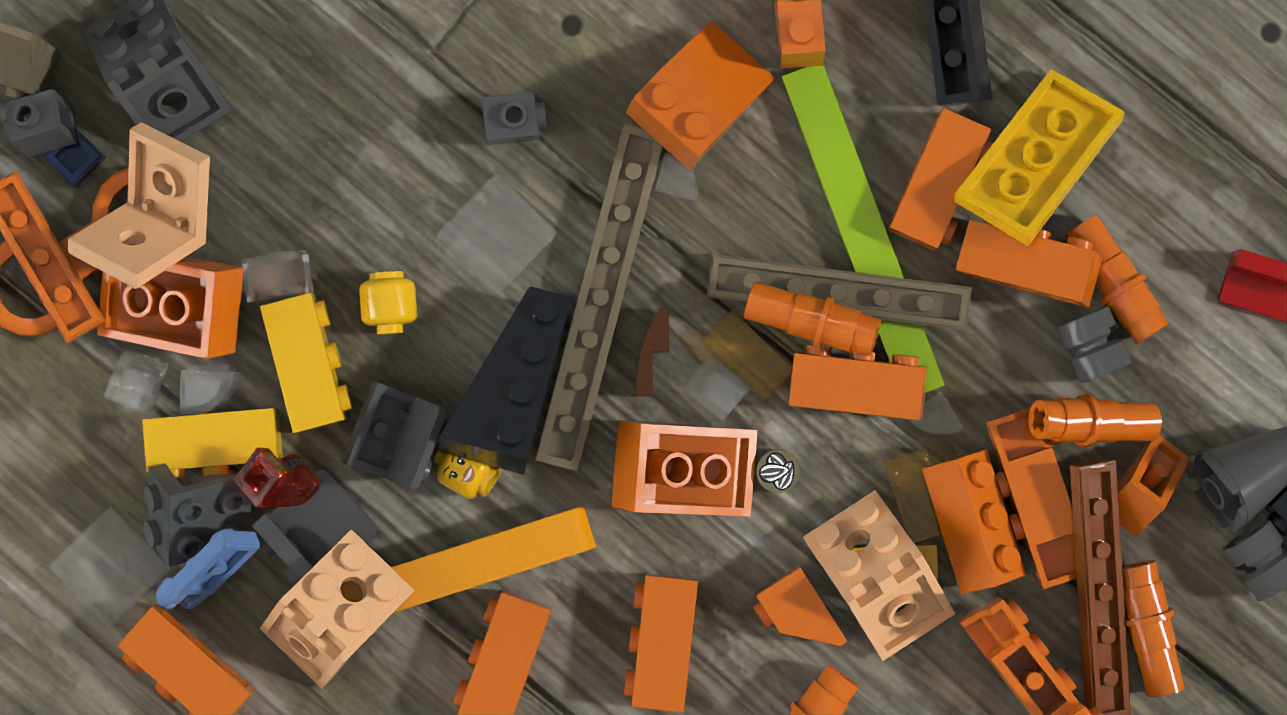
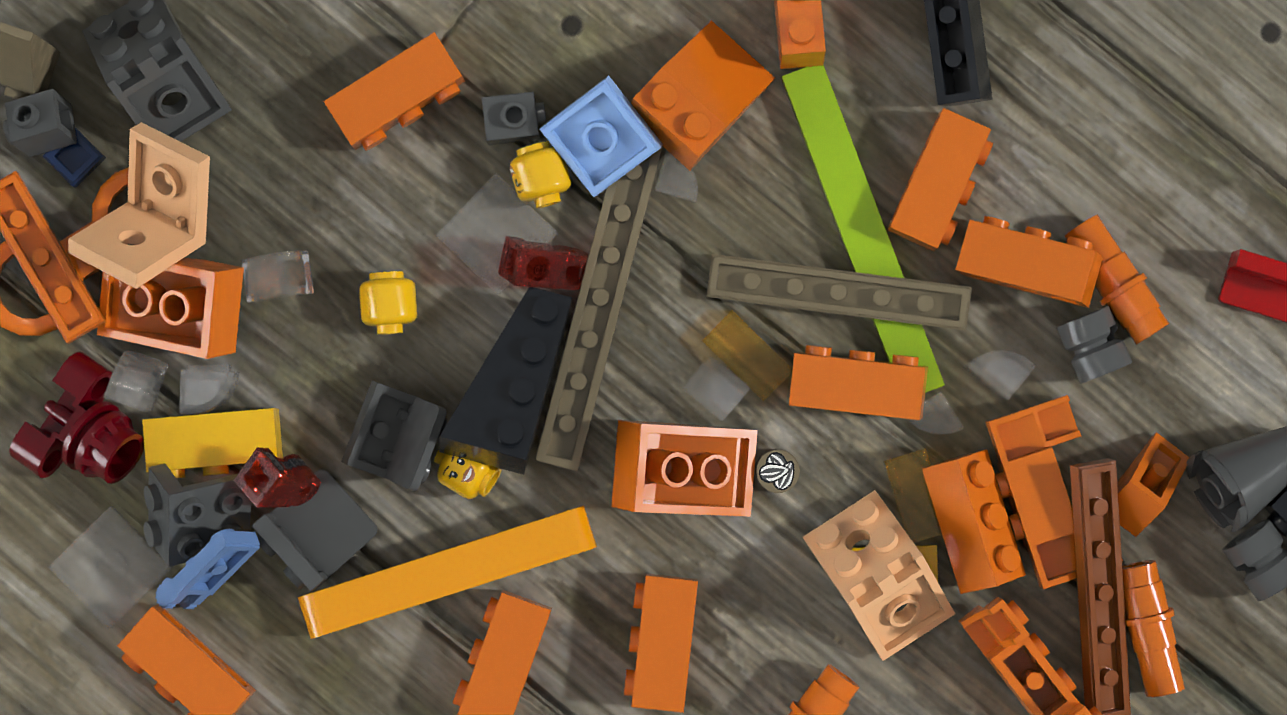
light nougat bracket [259,529,415,689] -> none
yellow brick [260,293,353,433] -> none
reddish brown slope [636,308,670,397] -> none
orange piece [744,281,882,356] -> none
orange slope [752,566,848,646] -> none
yellow plate [954,69,1125,246] -> none
orange piece [1028,394,1162,447] -> none
none -> dark red beam [9,351,144,484]
none -> orange brick [323,32,465,151]
none -> clear red leg [498,236,588,290]
none -> yellow head [510,141,571,209]
none -> light blue tile [539,75,663,197]
none -> clear brick [963,350,1036,400]

